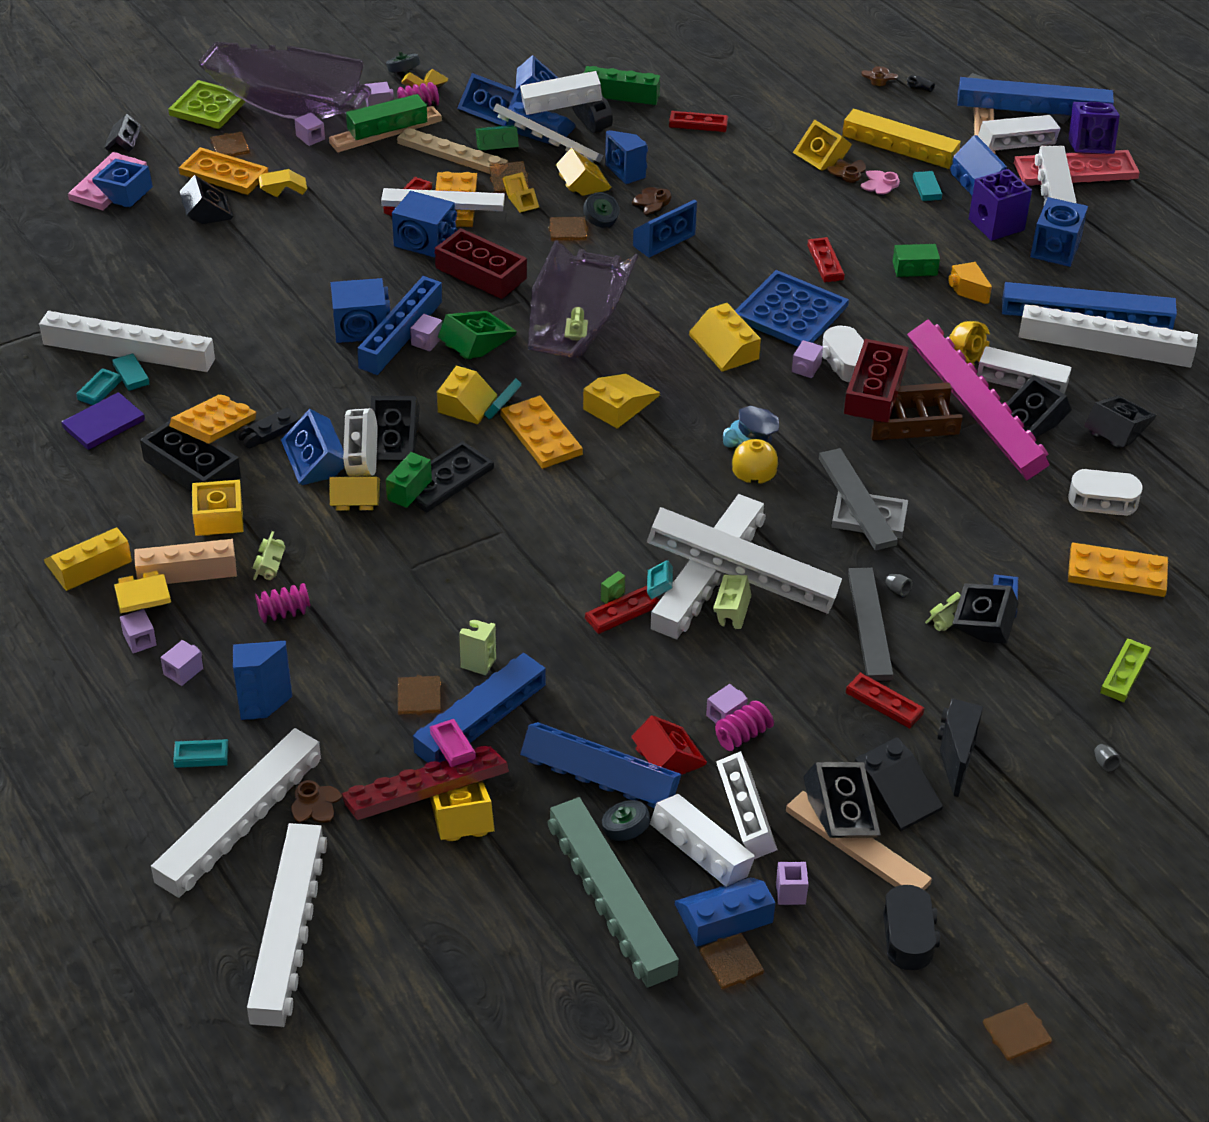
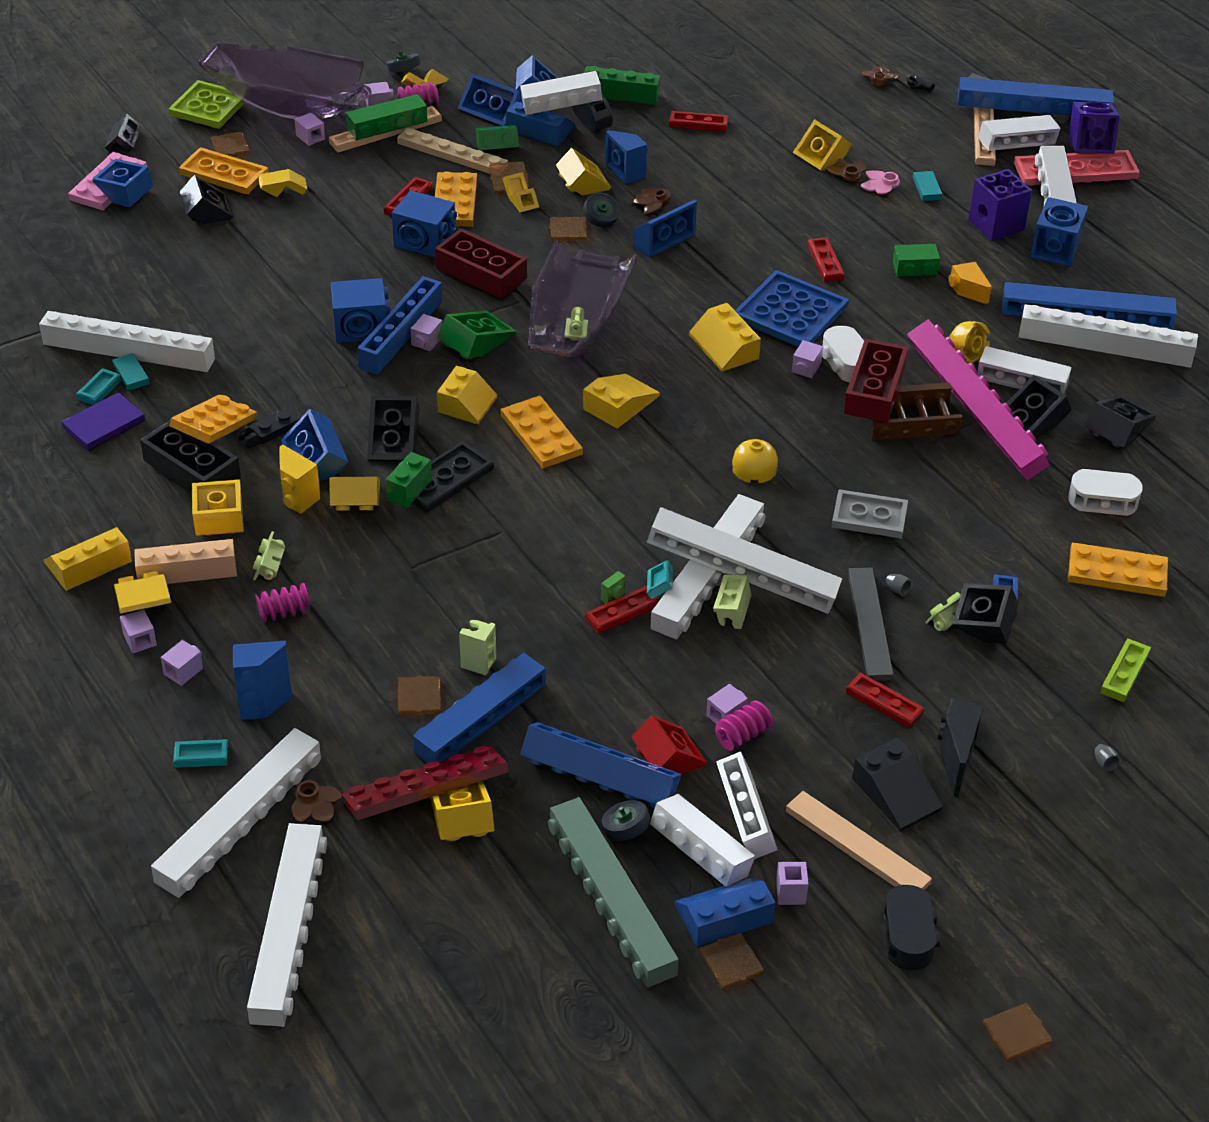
white brick [343,408,378,477] -> none
white tile [381,188,505,211] -> none
dark pink tile [430,719,476,767] -> none
teal tile [484,378,522,419] -> none
white plate [493,103,603,162] -> none
dark blue piece [723,405,779,447] -> none
black slope [803,762,881,838] -> none
dark grey tile [819,448,898,550] -> none
yellow brick [842,109,961,169] -> none
slope [951,135,1007,196] -> none
none -> yellow slope [280,445,320,514]

